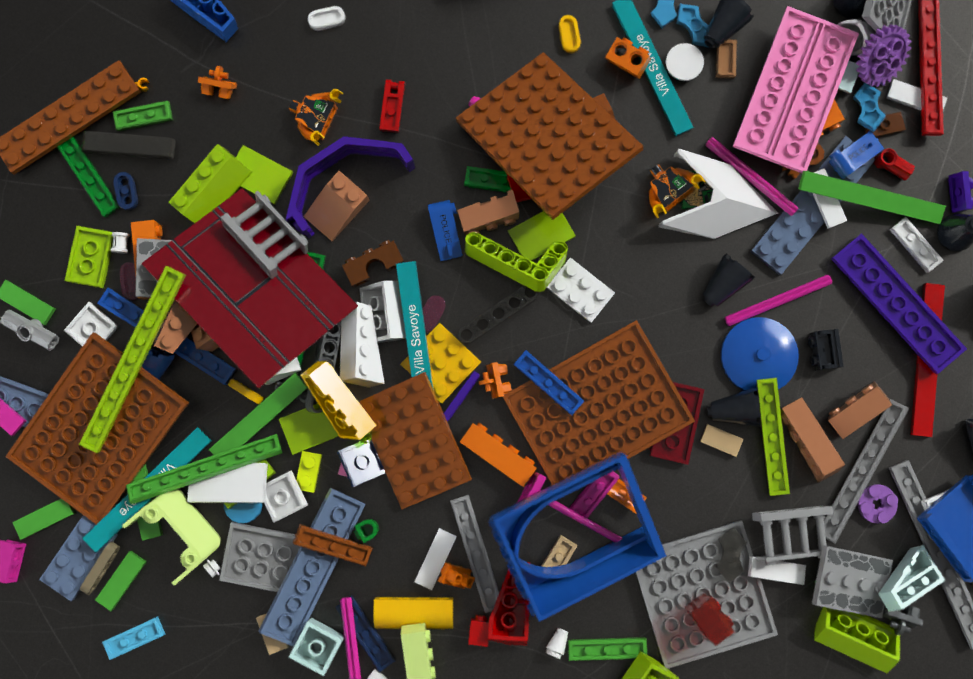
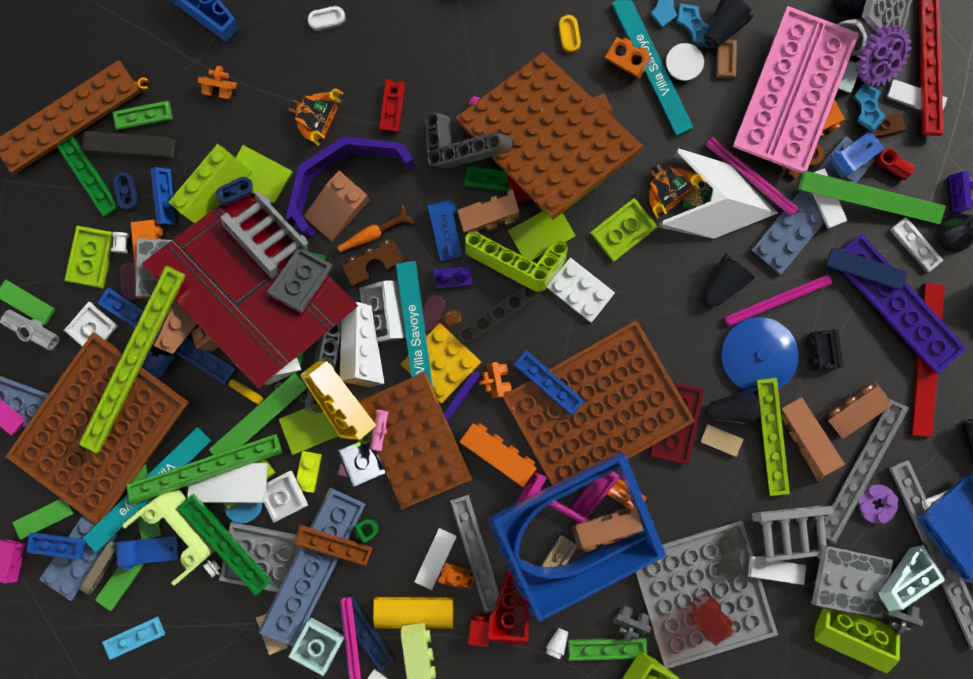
none -> blue plate [27,532,85,559]
none -> blue door [116,536,179,570]
none -> blue plate [150,167,177,226]
none -> green plate [177,493,272,595]
none -> dark blue plate [216,177,253,206]
none -> dark grey plate [267,247,333,314]
none -> orange piece [337,204,415,253]
none -> bright pink pin [370,410,389,451]
none -> dark grey beam [425,112,513,169]
none -> dark purple tile [433,266,473,290]
none -> clear orange plate [443,310,462,325]
none -> nougat wedge [571,507,643,552]
none -> lime tile [590,198,658,262]
none -> dark grey hips [612,606,651,642]
none -> dark blue tile [825,248,907,291]

